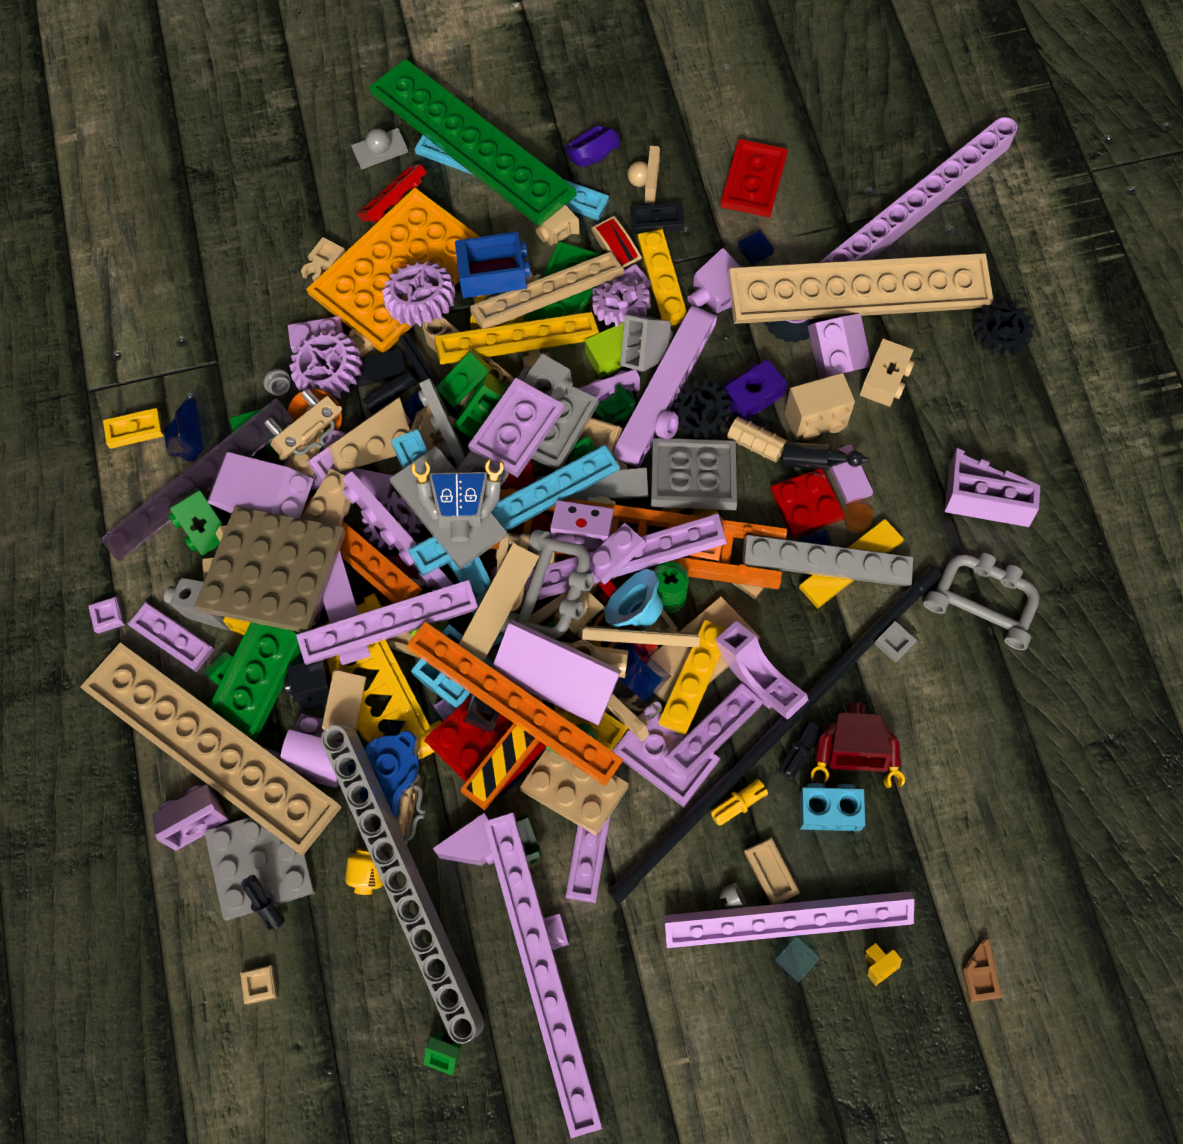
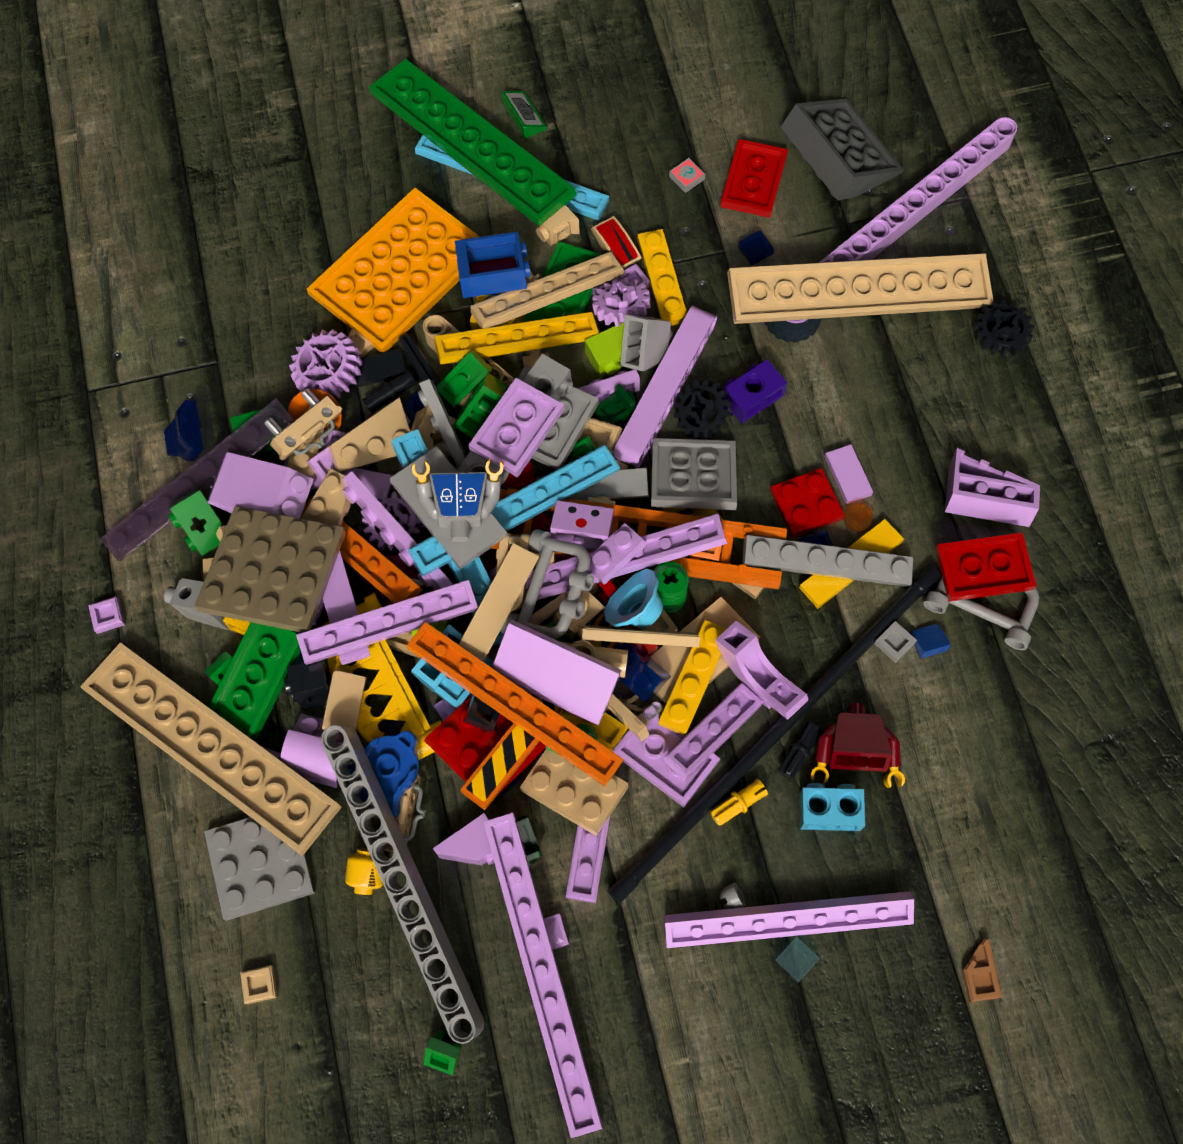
yellow plate [103,408,164,449] -> none
lavender tile [128,602,214,672] -> none
lavender slope [152,784,230,851] -> none
black axle [241,875,285,931] -> none
light grey plate [263,368,291,396] -> none
lavender plate [288,316,344,353] -> none
tan plate [301,237,345,282] -> none
light grey tile [351,128,408,170] -> none
red plate [357,164,427,222] -> none
lavender gear [382,261,456,327] -> none
dark purple piece [565,125,621,167] -> none
tan tile [627,146,660,205] -> none
black plate [630,202,684,234] -> none
lavender tile [656,410,679,439] -> none
lavender torso [687,248,741,313] -> none
tan axle [727,416,787,462] -> none
tan tile [744,837,800,905] -> none
black wheel [783,442,869,470] -> none
tan brick [784,373,855,441] -> none
lavender slope [808,313,871,378] -> none
tan brick [860,339,915,407] -> none
yellow tile [865,943,902,986] -> none
none -> slope [501,91,547,139]
none -> light grey tile [669,158,705,193]
none -> dark grey slope [781,98,904,200]
none -> blue slope [910,624,951,659]
none -> red plate [936,532,1036,602]

